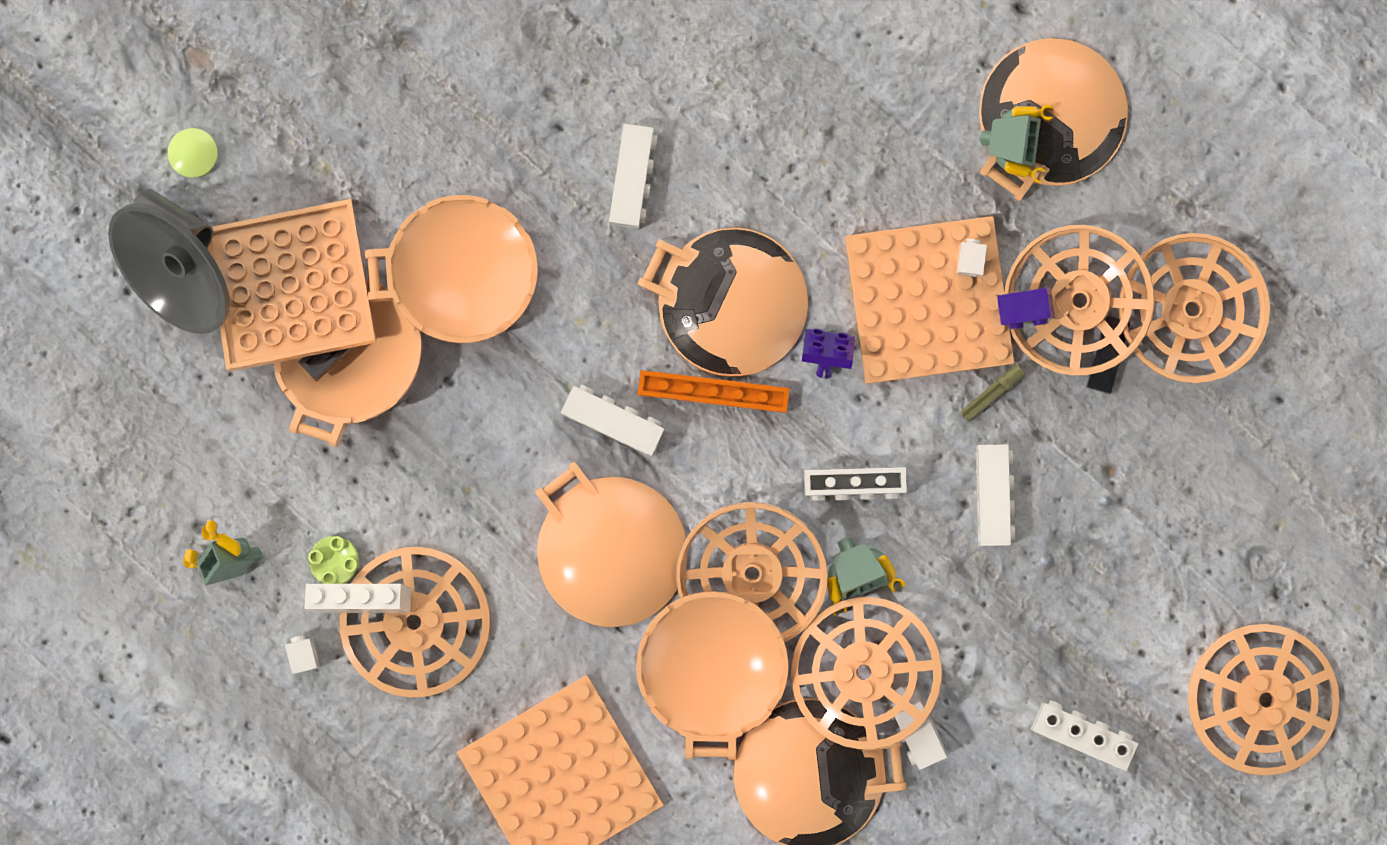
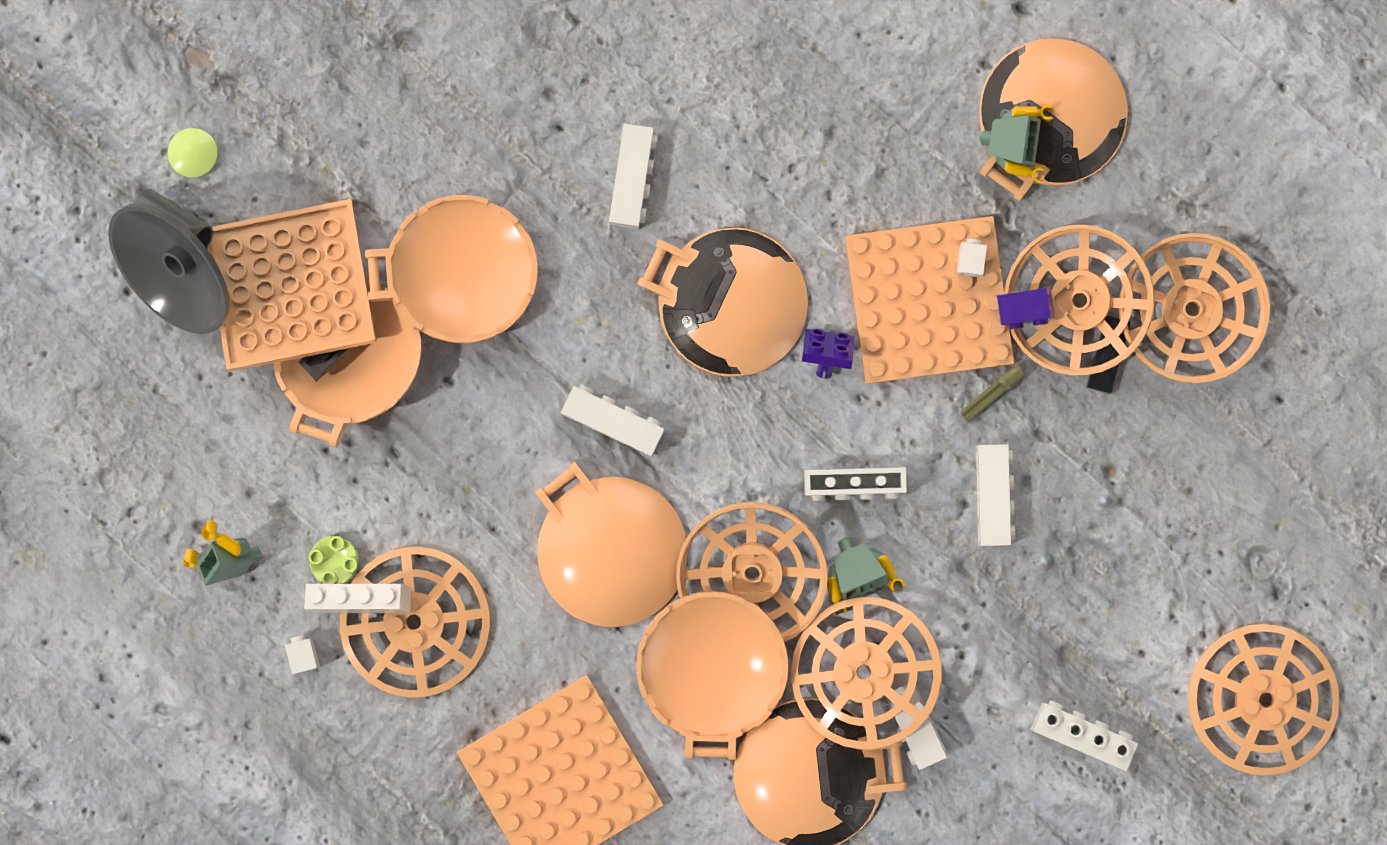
orange plate [637,370,790,413] -> none

